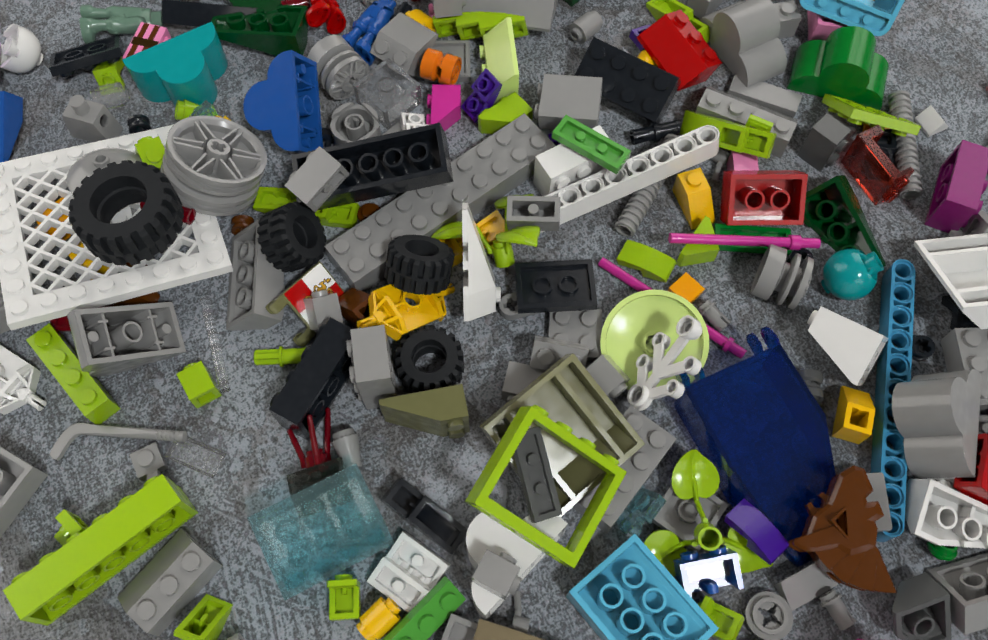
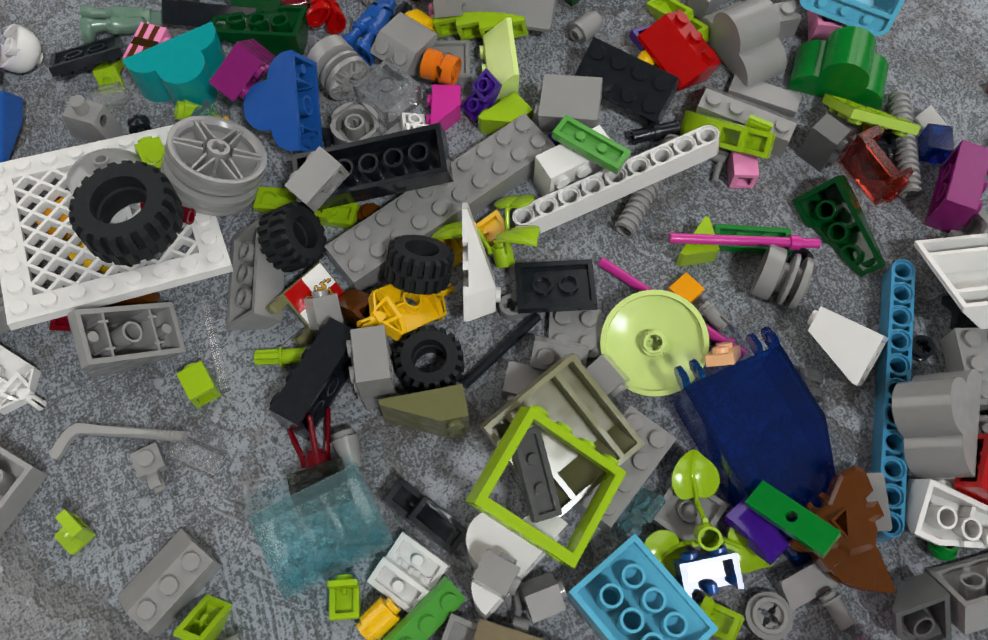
lime brick [2,474,198,626] -> none
lime brick [26,323,121,425] -> none
reddish brown bush [231,215,254,235] -> none
light grey brick [506,195,560,231] -> none
lime slope [616,239,676,283] -> none
white plant [627,315,702,411] -> none
yellow slope [672,168,715,230] -> none
red brick [720,170,808,225] -> none
teal brick [821,249,884,301] -> none
yellow slope [832,385,876,444] -> none
none -> magenta brick [209,39,276,102]
none -> black bar [460,313,541,389]
none -> light grey brick [519,572,567,623]
none -> light nougat plate [705,342,741,367]
none -> green tile [745,480,841,559]
none -> clear blue brick [918,123,954,164]

